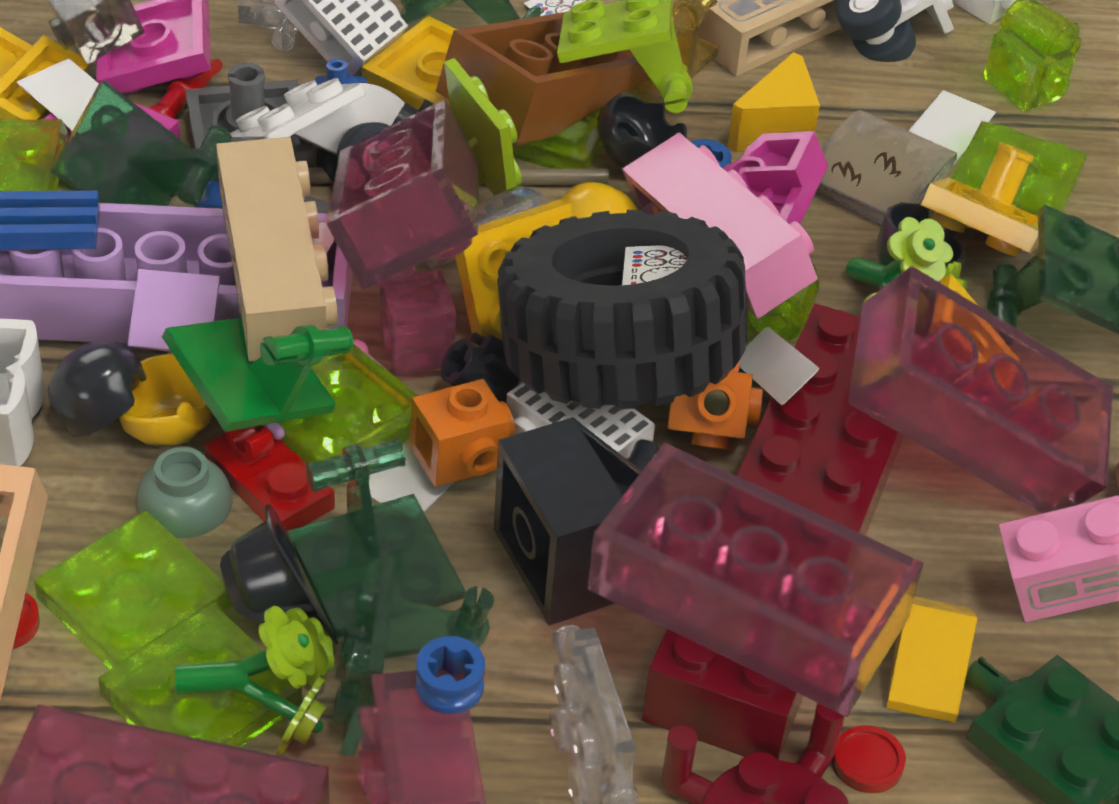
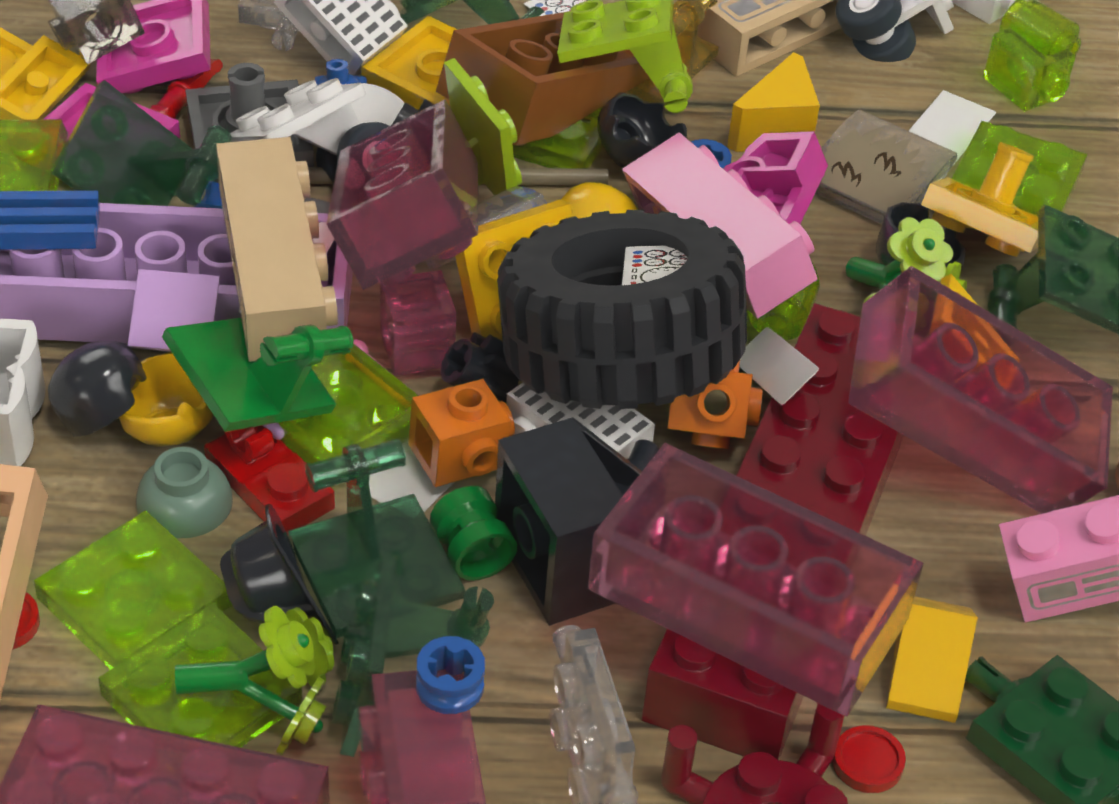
white sticker [16,58,131,136] -> none
none -> green wheel [430,486,517,581]

